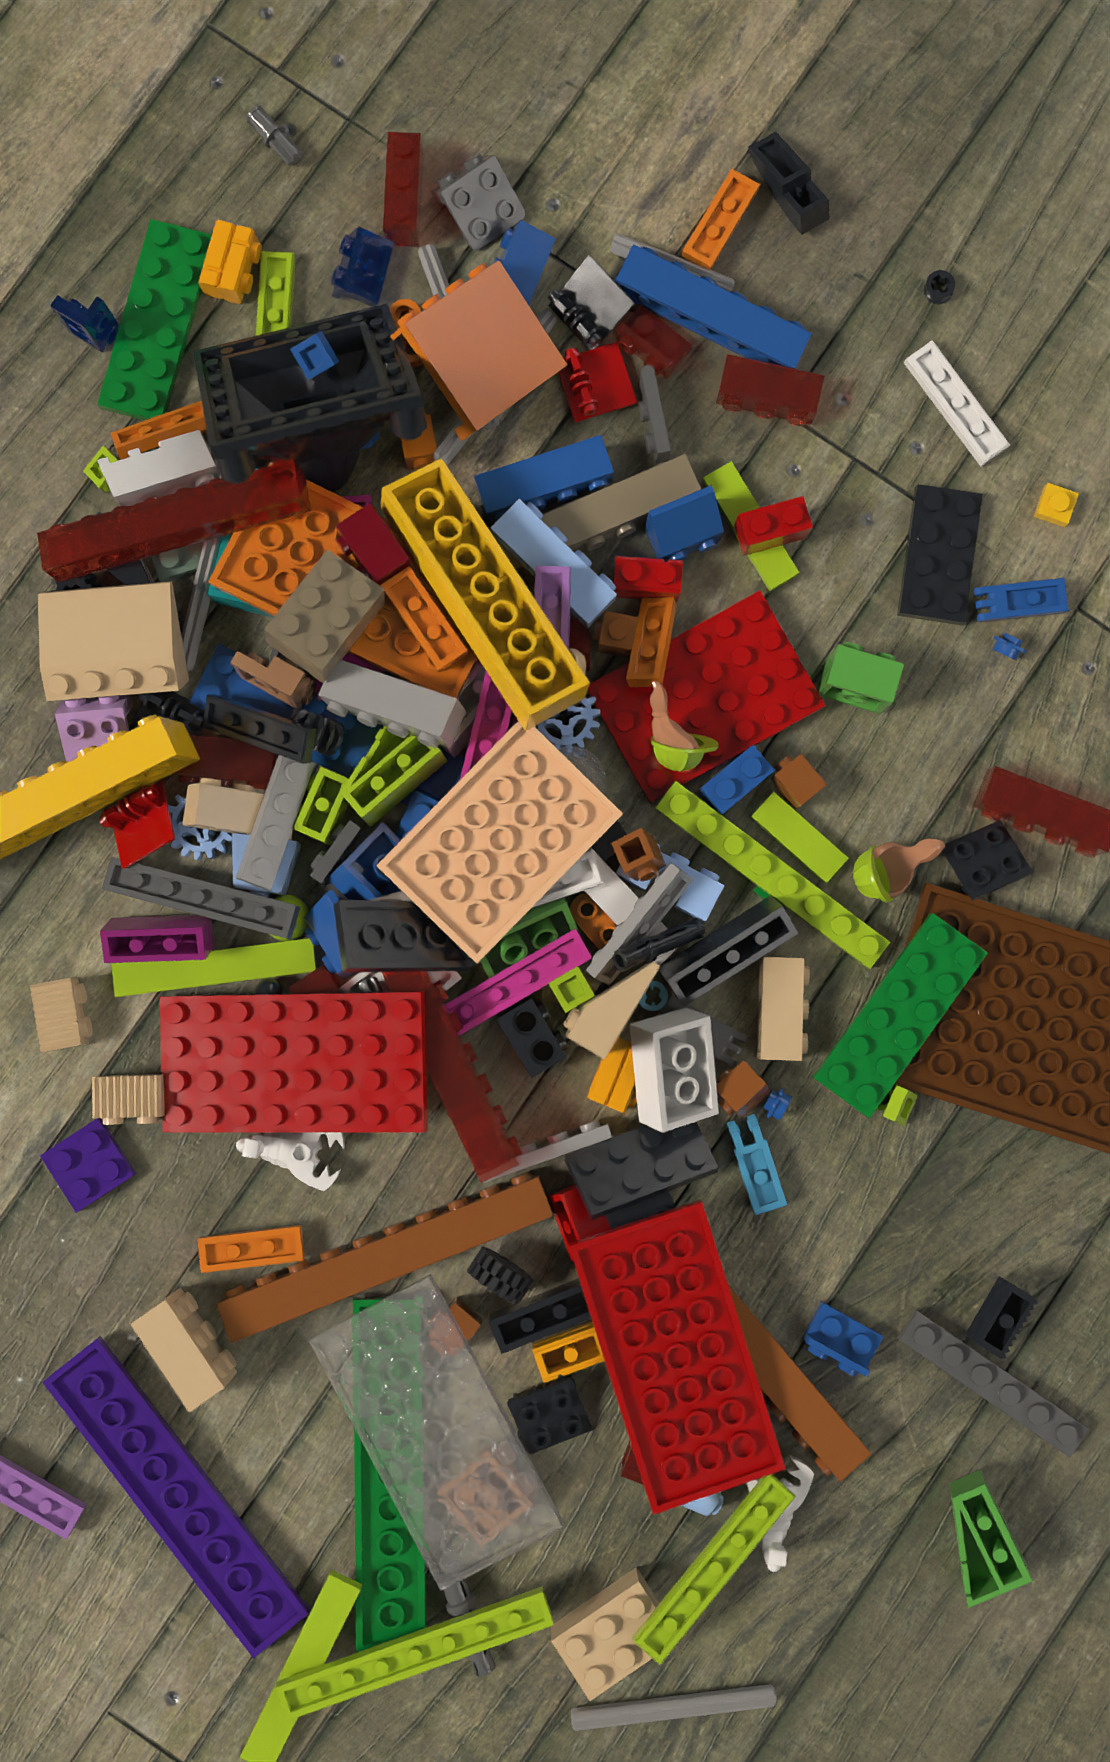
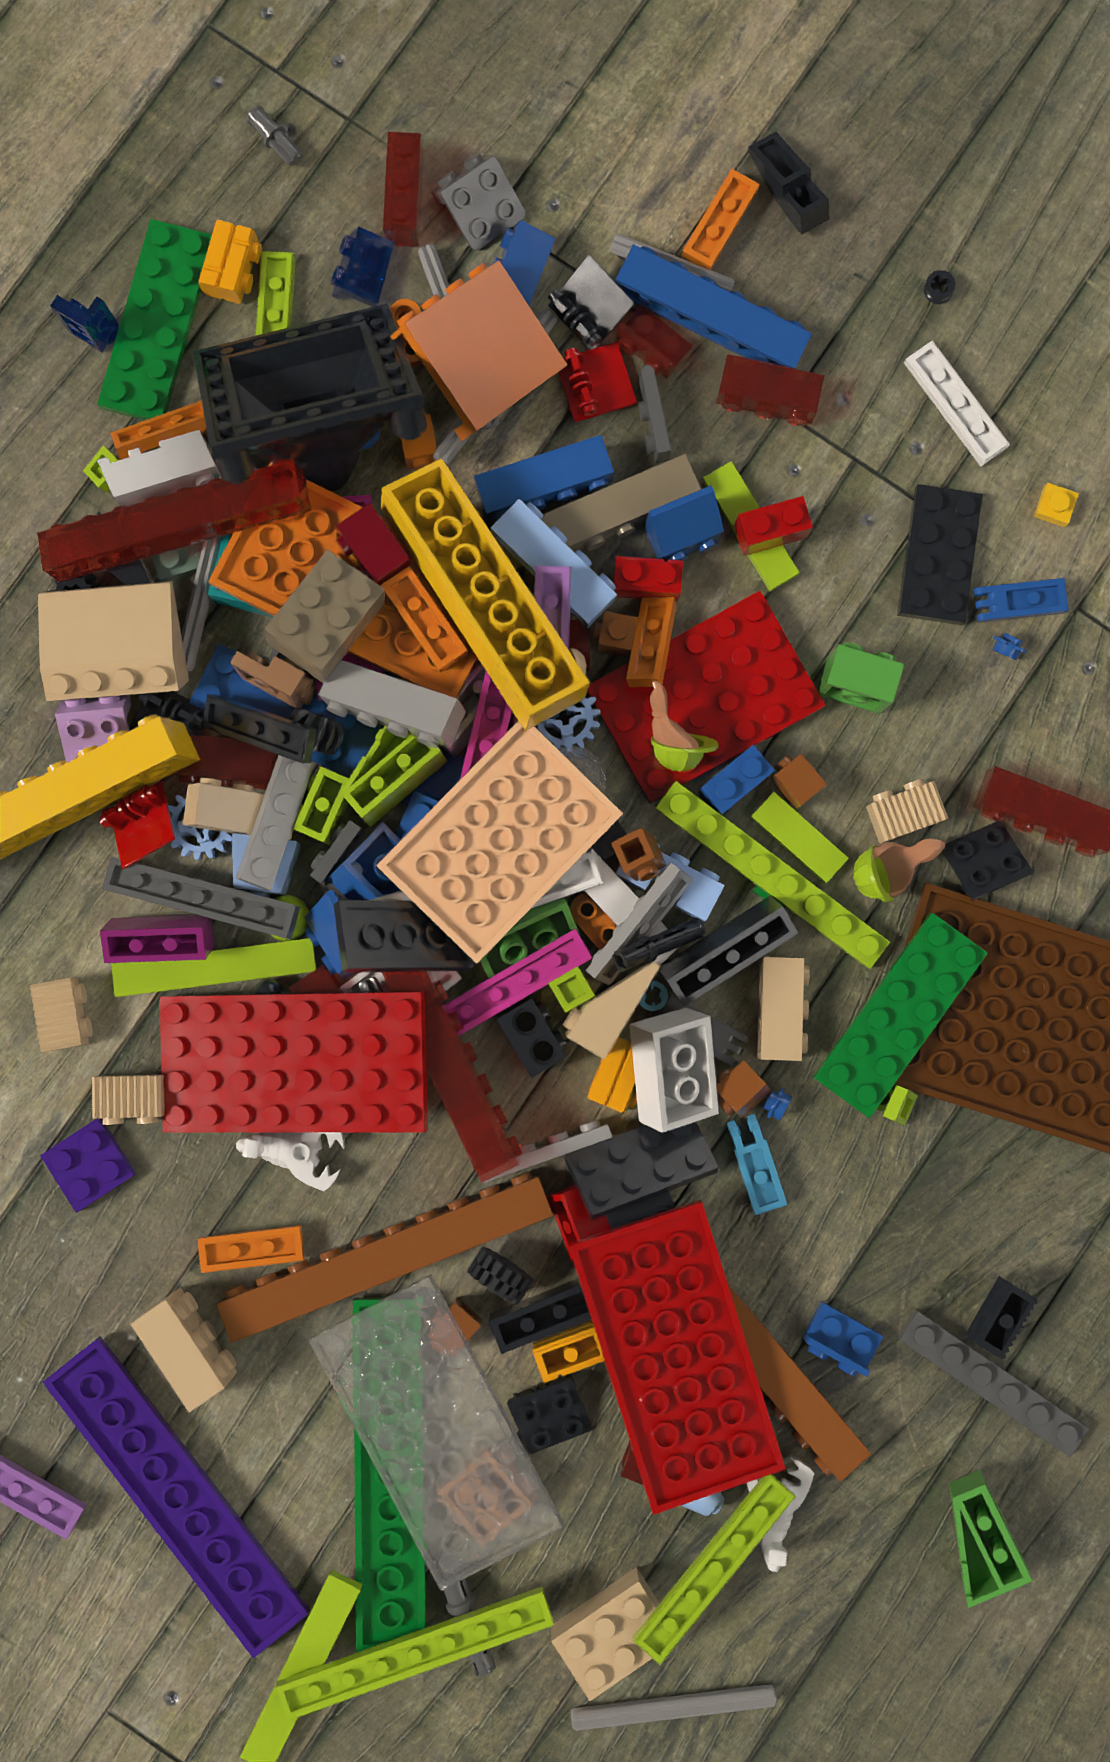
blue plate [290,331,339,380] -> none
none -> tan brick [866,778,948,844]

